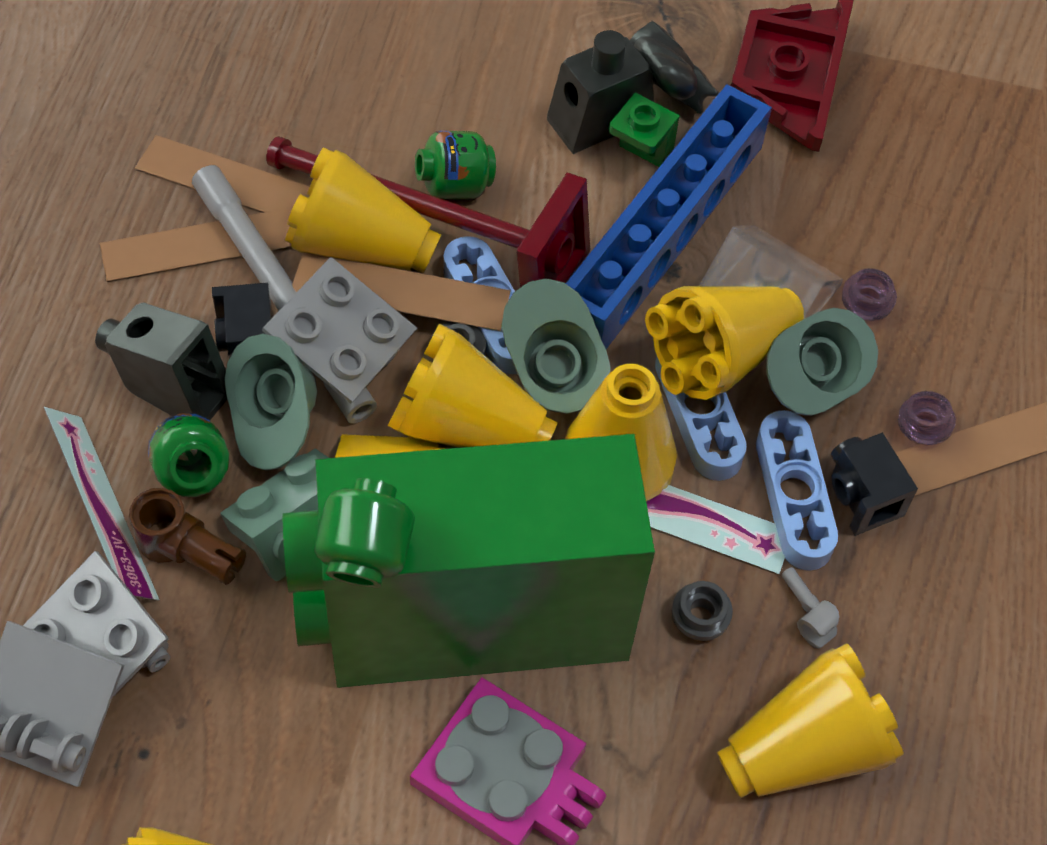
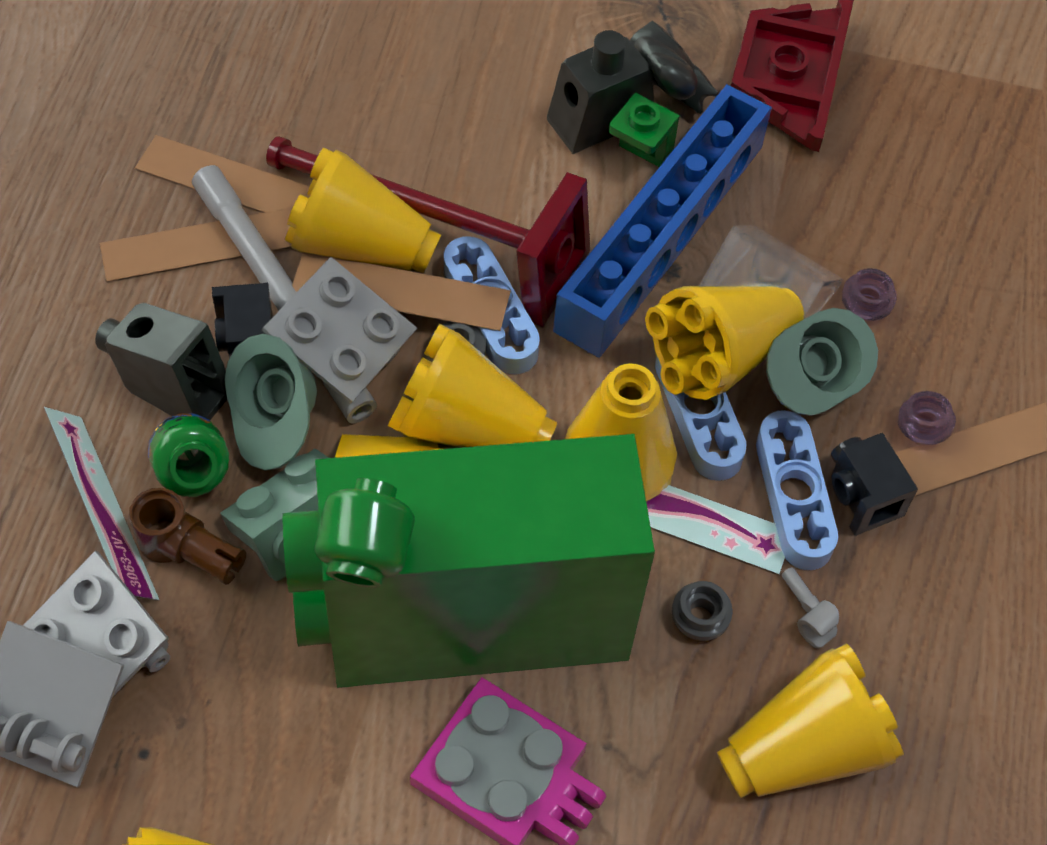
green head [415,130,496,200] -> none
sand green piece [501,279,611,414] -> none

